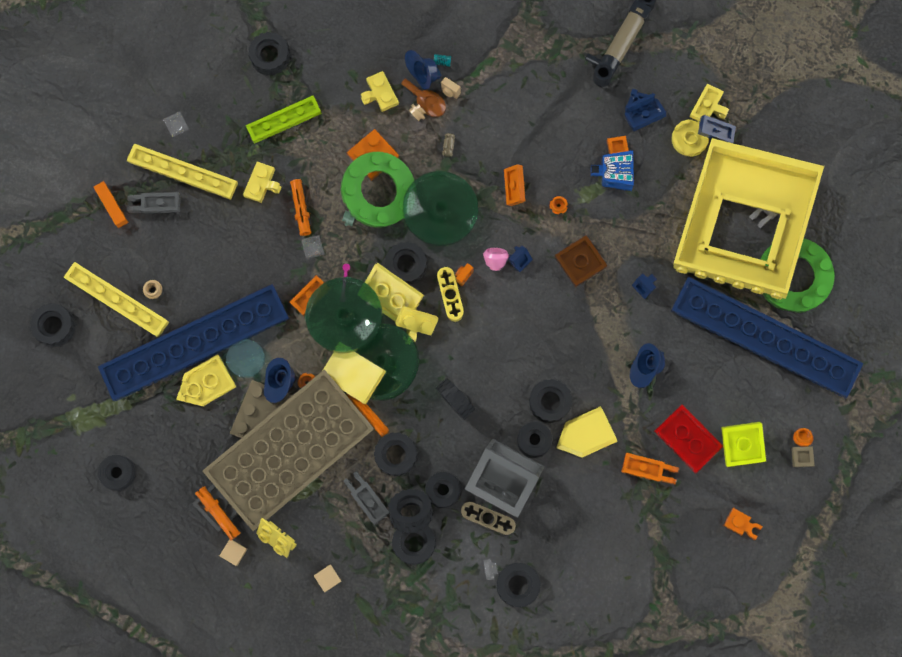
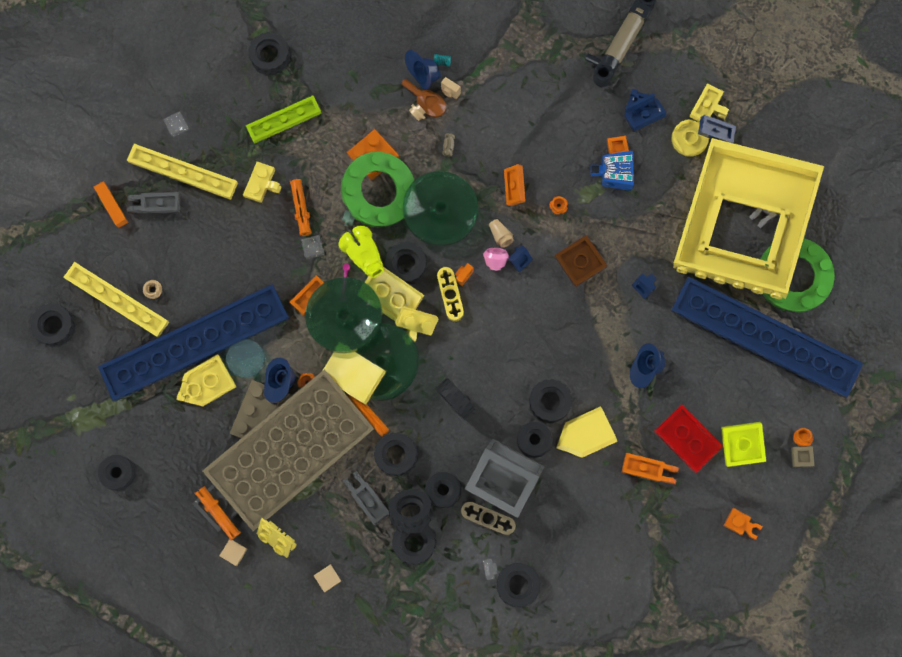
light yellow plate [361,71,399,112] -> none
none -> neon yellow piece [338,226,384,278]
none -> tan cone [489,219,514,248]

